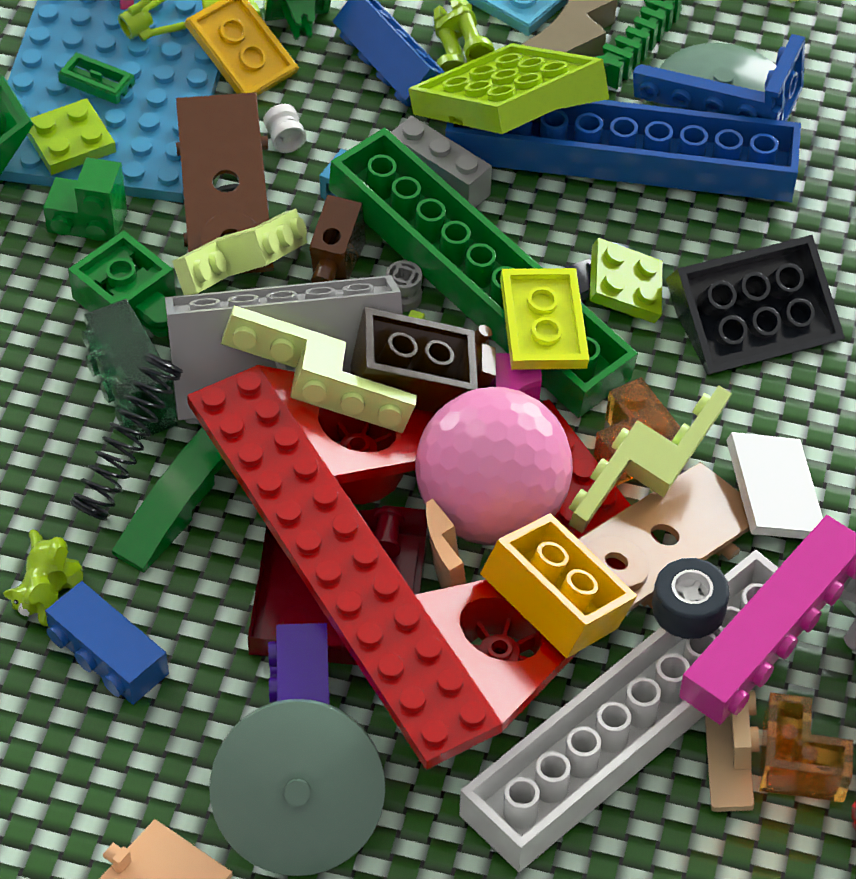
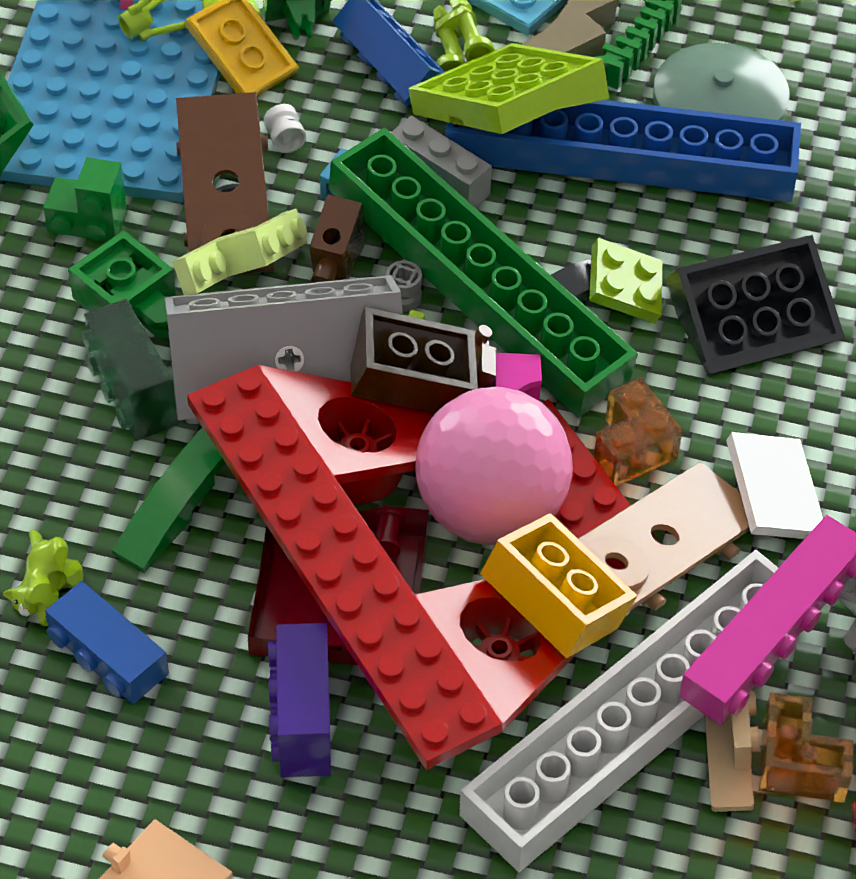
lime plate [27,98,116,175] -> none
green tile [58,52,135,105] -> none
black piece [69,352,183,521] -> none
sand green dish [209,699,385,876] -> none
yellowish green bracket [221,305,417,433] -> none
light nougat slope [426,498,466,589] -> none
neon yellow plate [500,268,589,370] -> none
yellowish green bracket [569,385,732,533] -> none
blue bracket [633,34,805,121] -> none
black wheel [652,558,730,639] -> none

